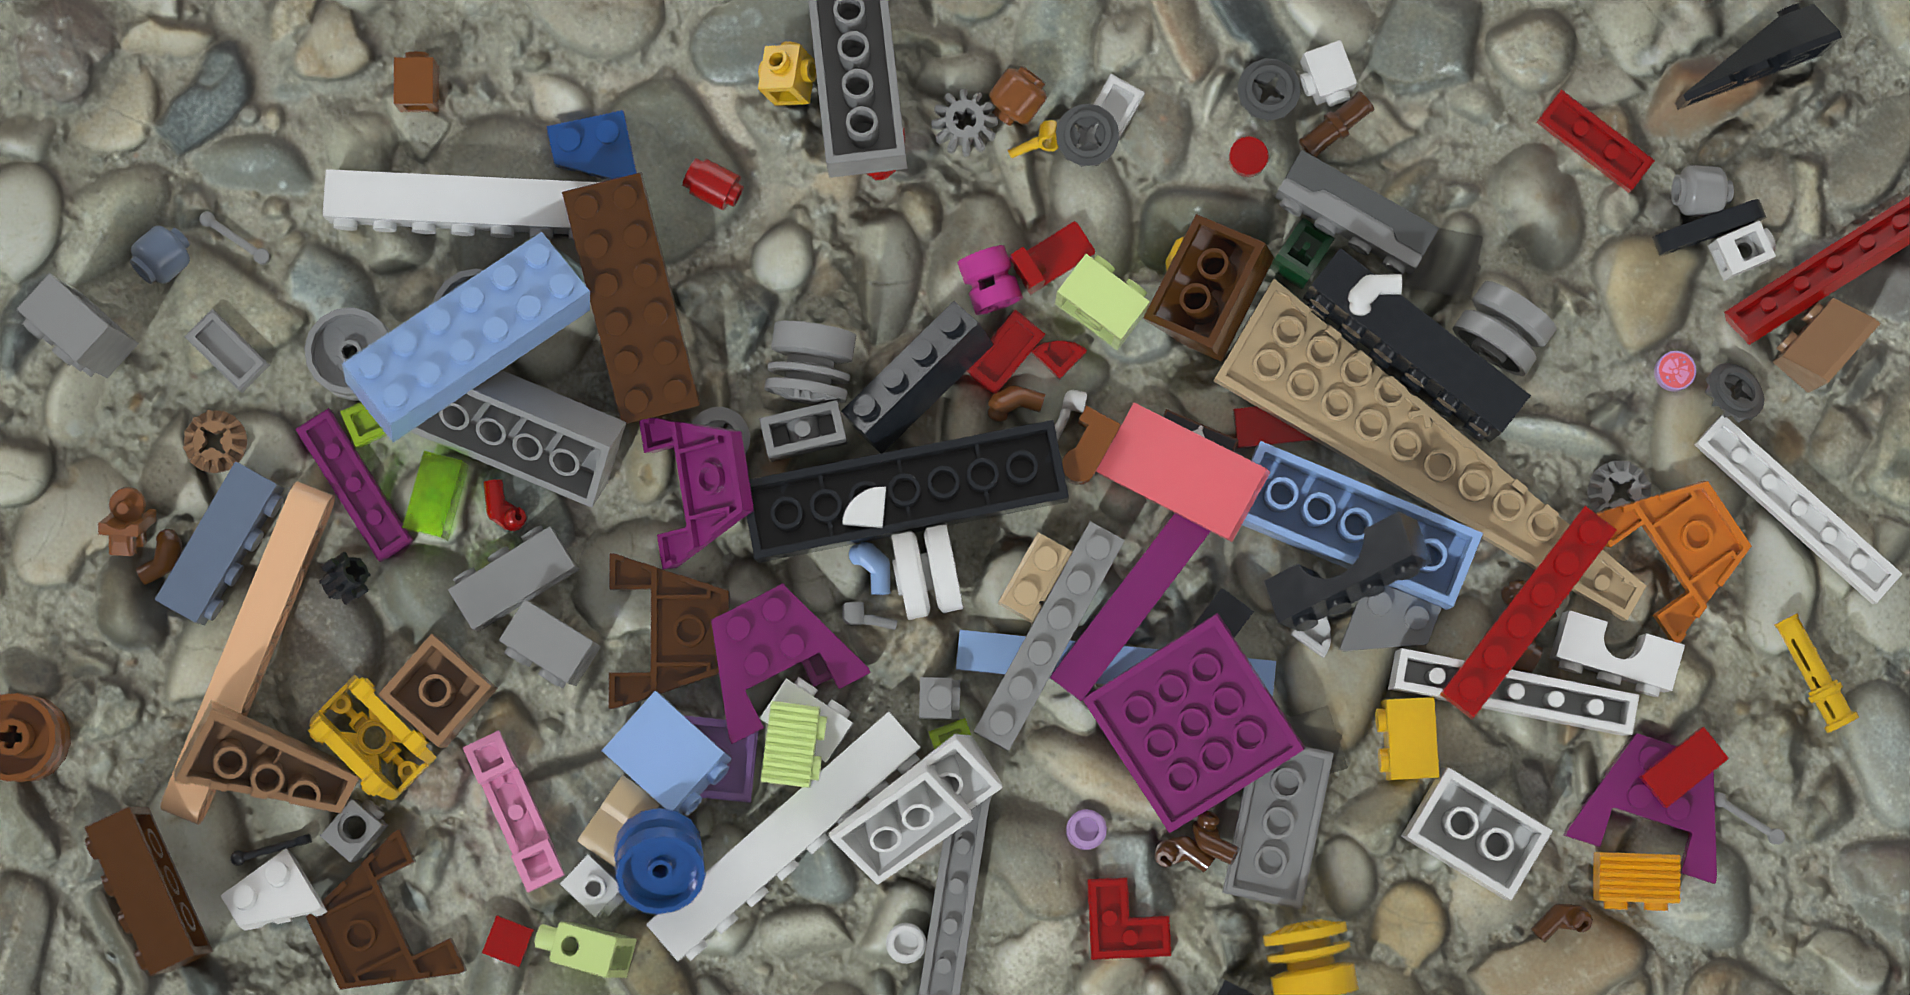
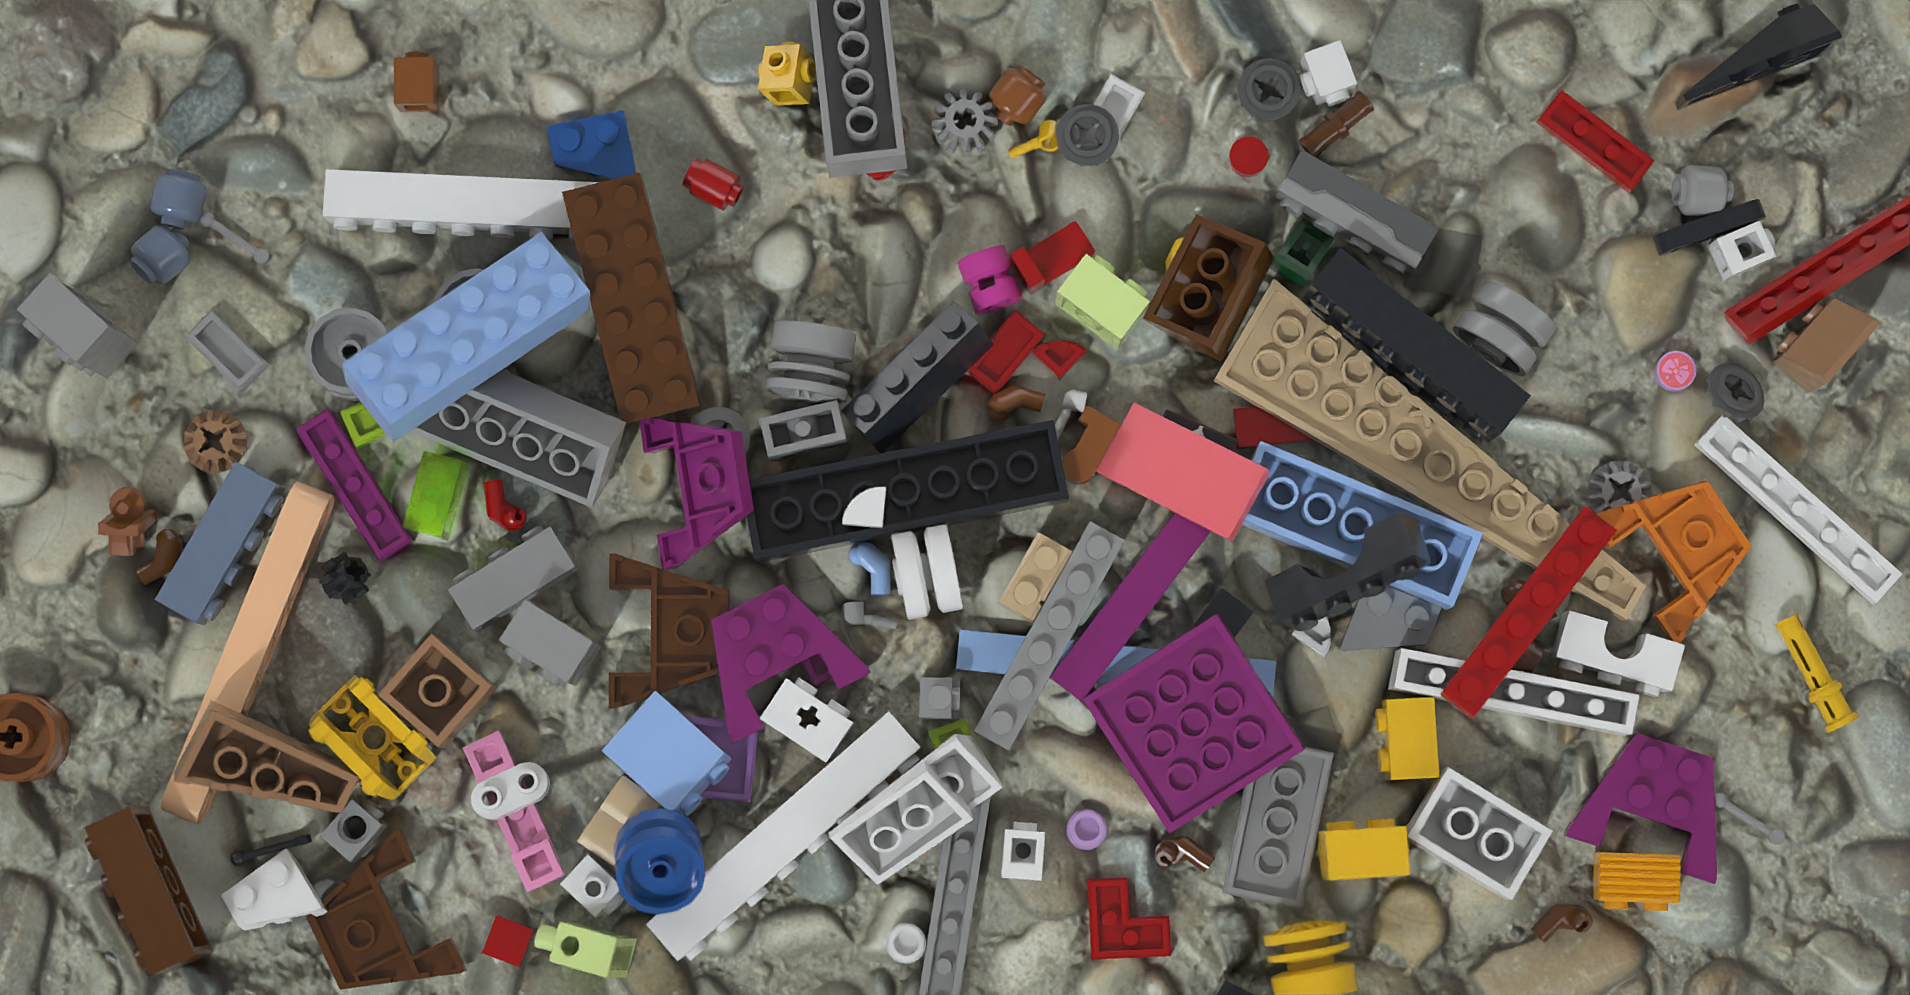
yellowish green brick [761,701,827,788] -> none
reddish brown arm [1193,811,1240,865] -> none
white arm [1348,274,1402,316] -> none
red tile [1639,727,1729,808] -> none
none -> sand blue head [150,169,207,229]
none -> white plate [471,762,550,820]
none -> white brick [1001,822,1045,881]
none -> yellow brick [1317,819,1410,880]

